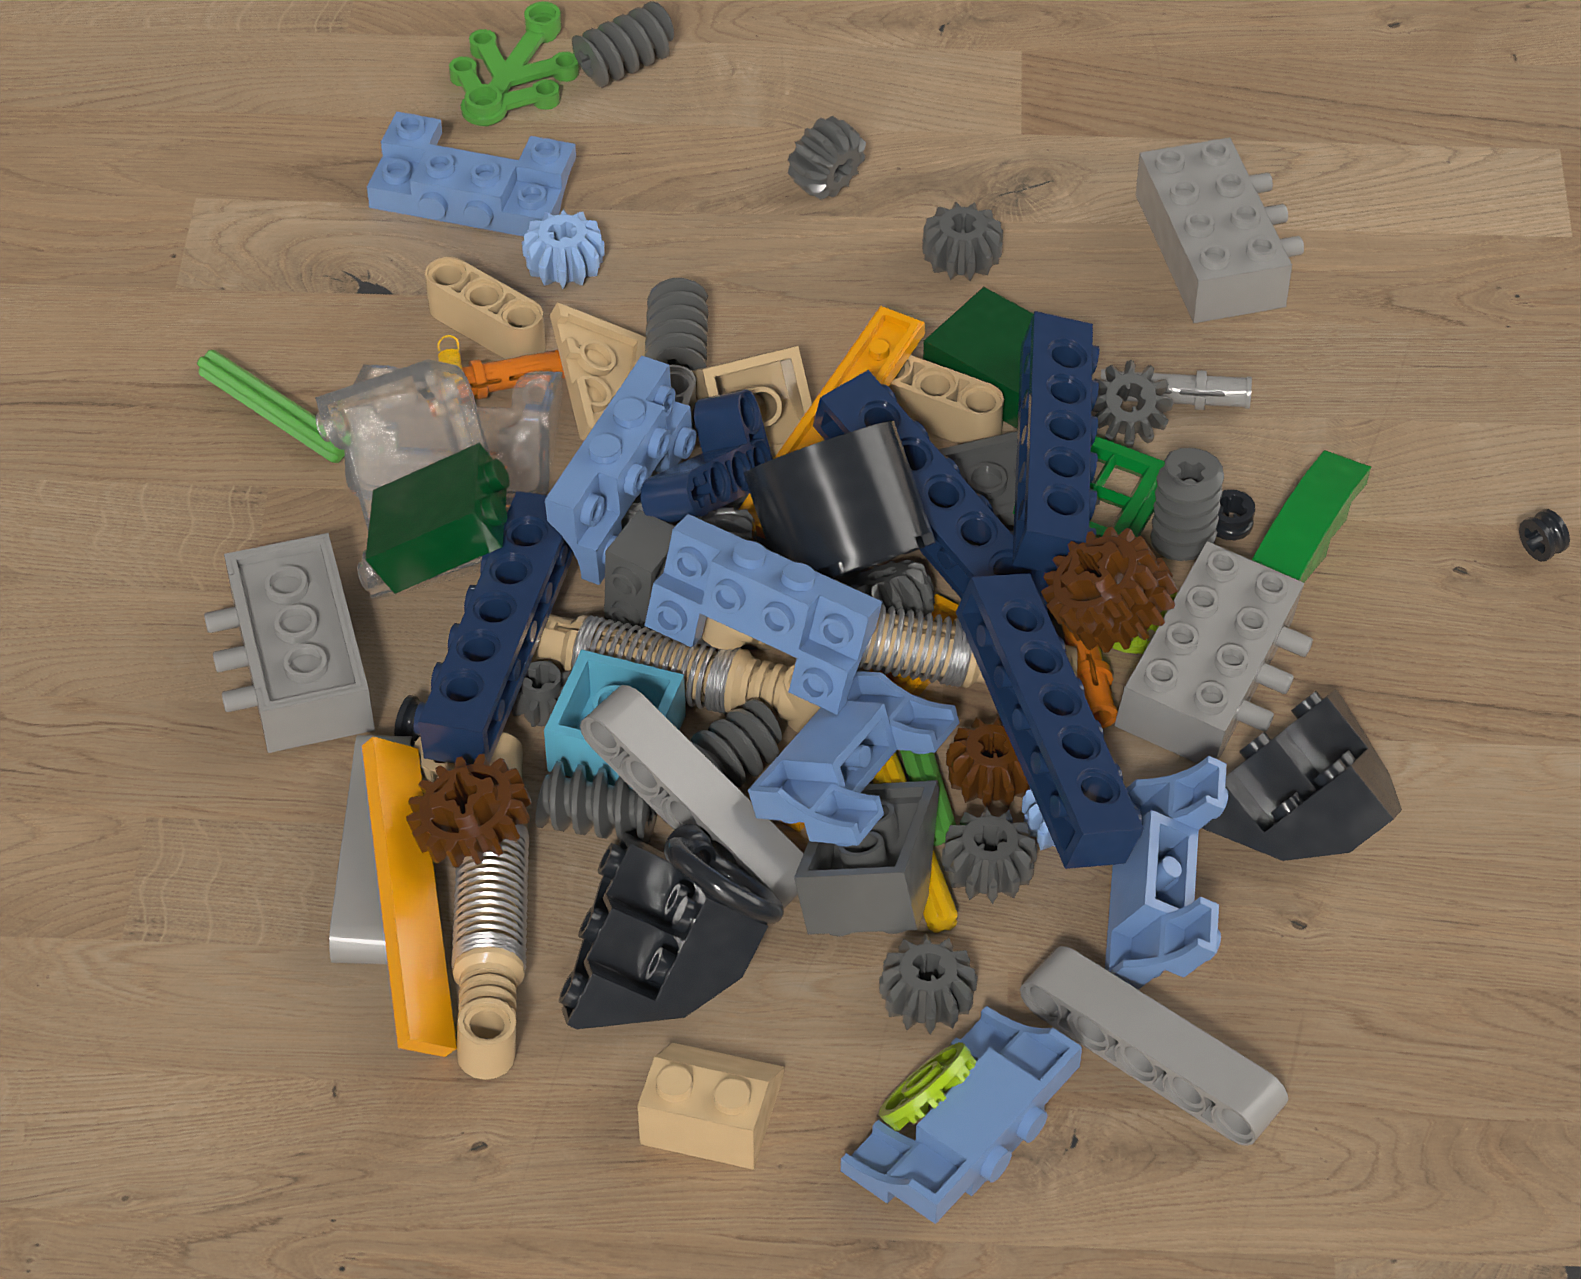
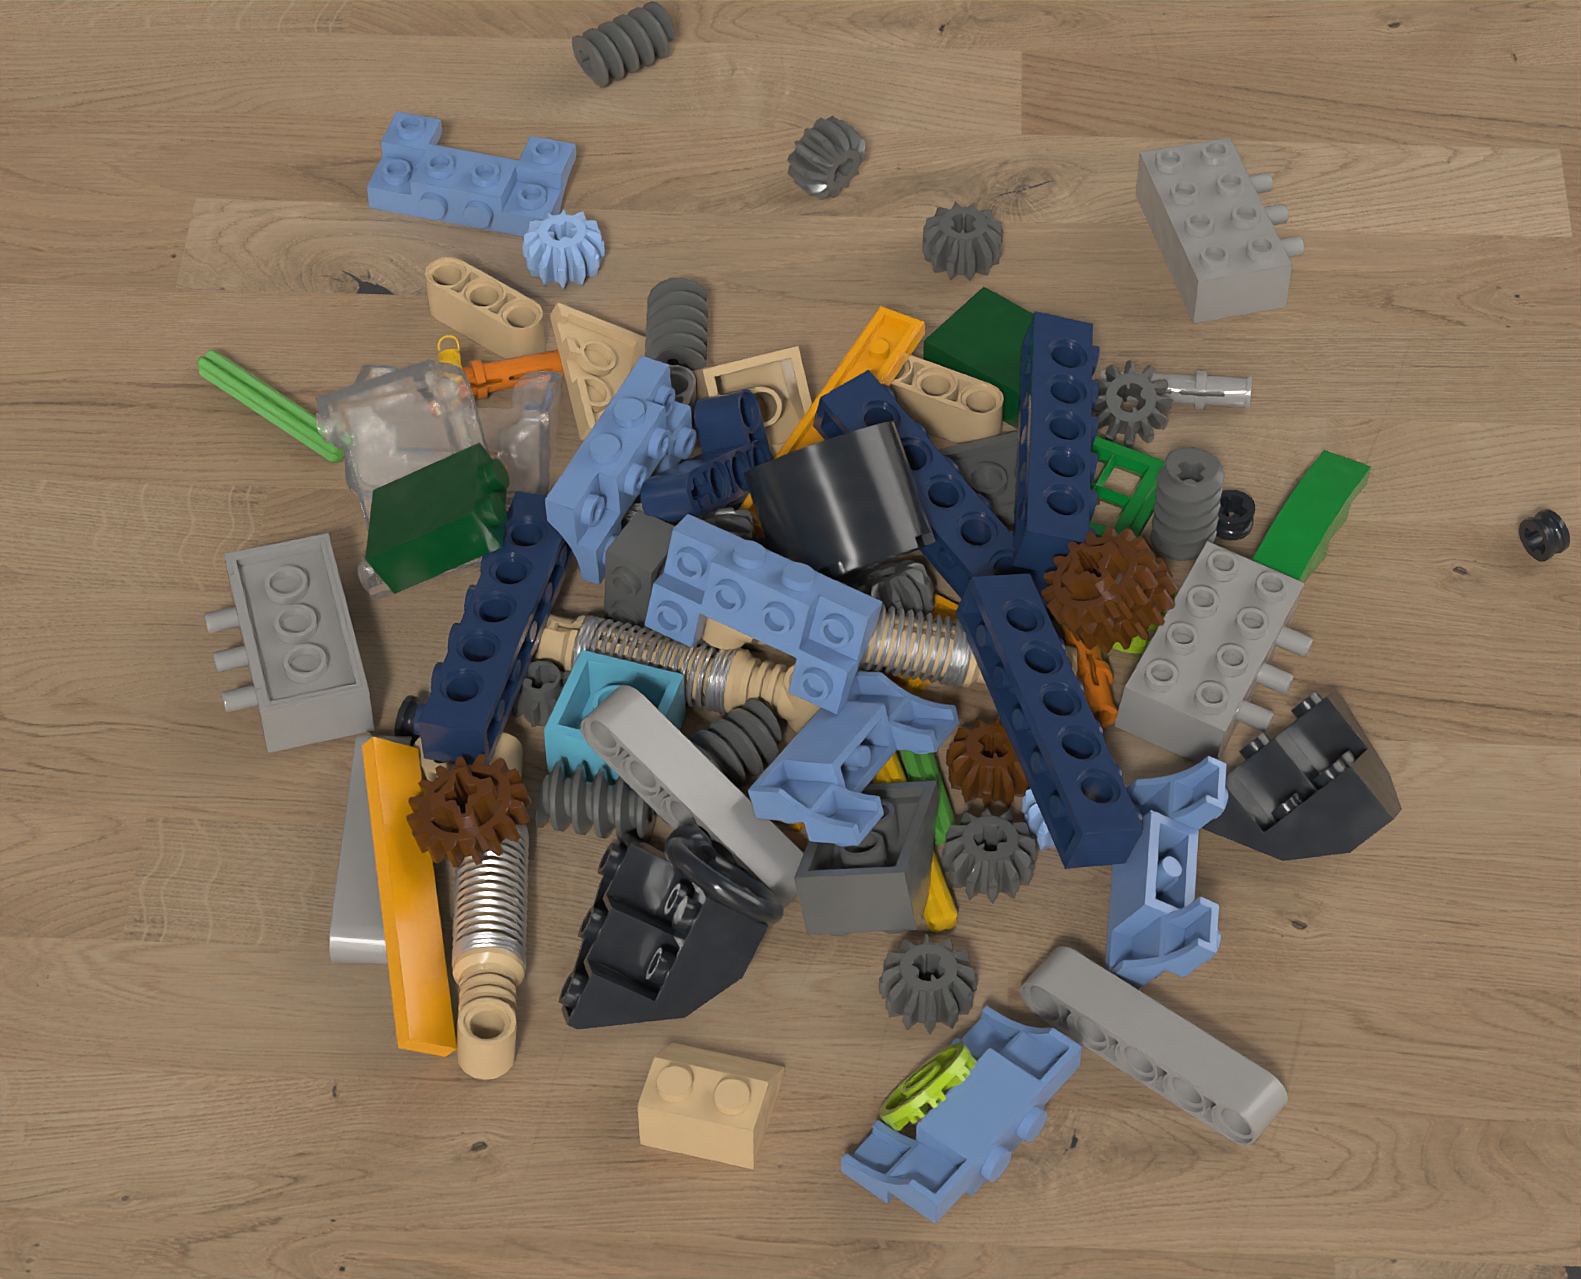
bright green plant [449,2,579,126] -> none

